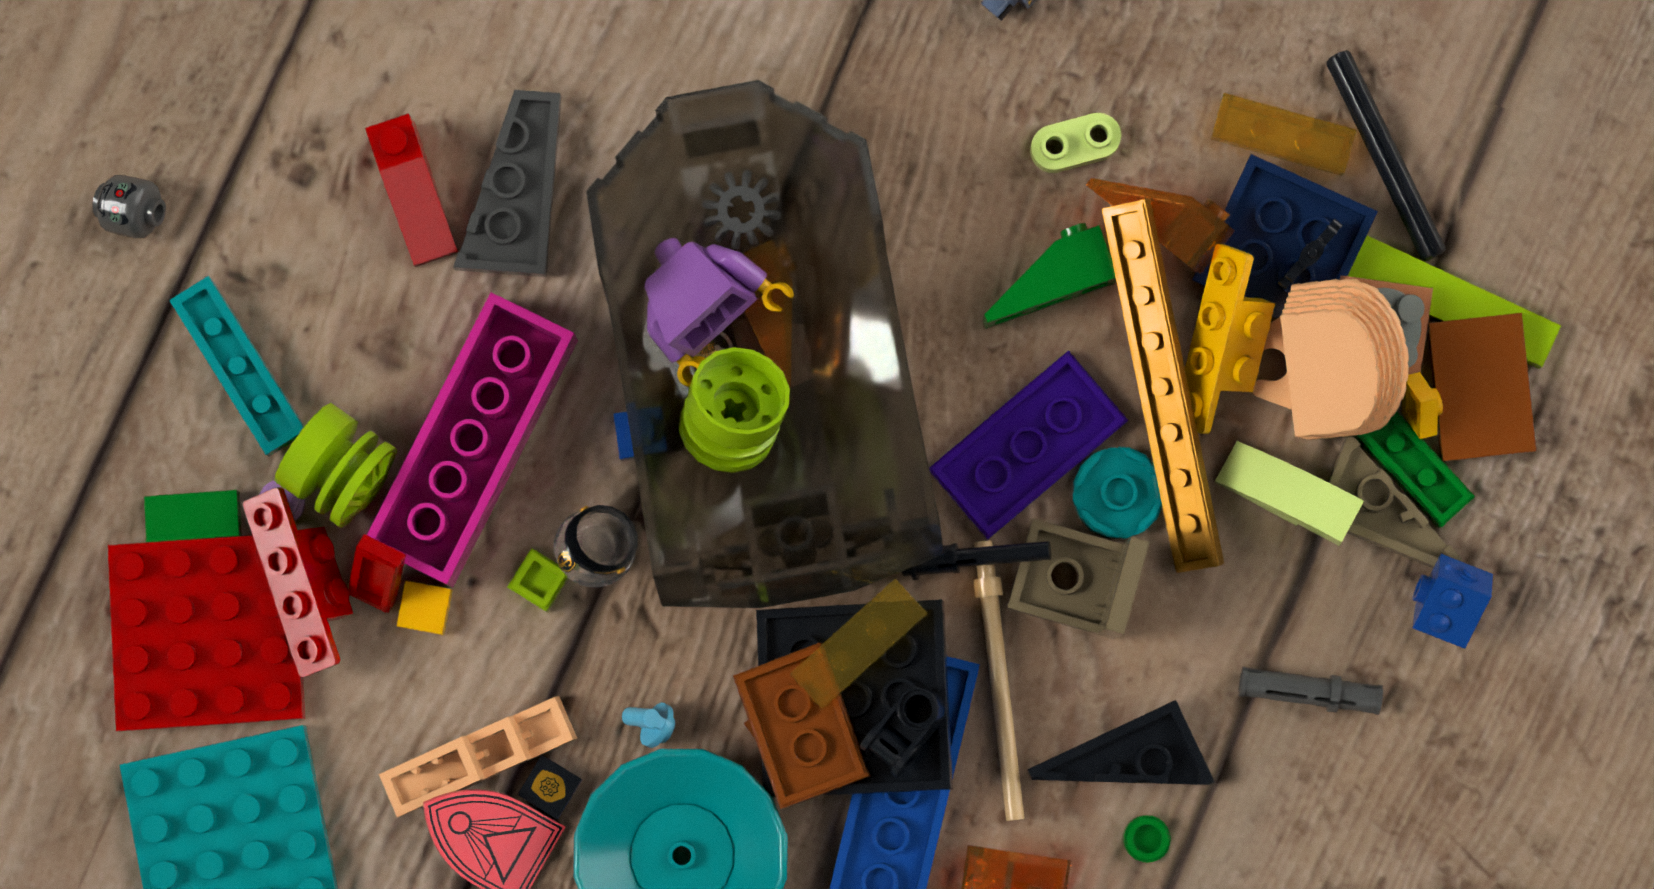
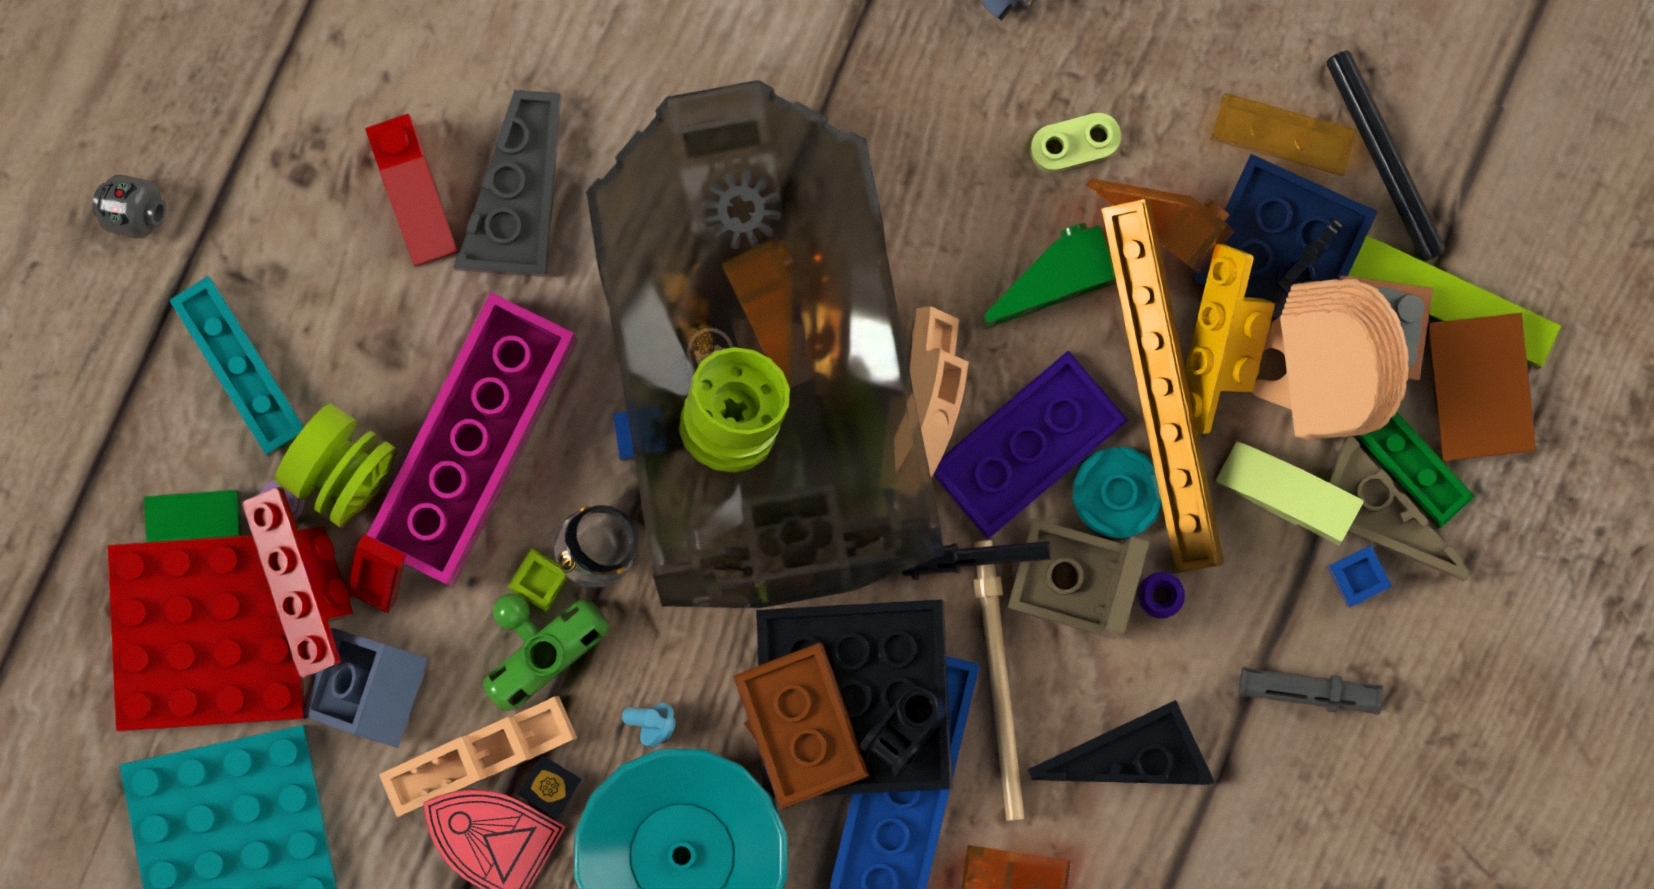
yellow tile [396,581,453,635] -> none
medium lavender torso [644,238,794,387] -> none
clear yellow tile [790,579,927,710] -> none
green tile [1122,815,1171,863] -> none
yellow plate [1402,372,1443,439] -> none
blue head [1412,554,1493,649] -> none
none -> sand blue slope [304,627,428,748]
none -> bright green piece [483,593,610,711]
none -> light nougat slope [881,306,969,500]
none -> dark purple plate [1138,572,1185,619]
none -> blue plate [1327,545,1392,608]

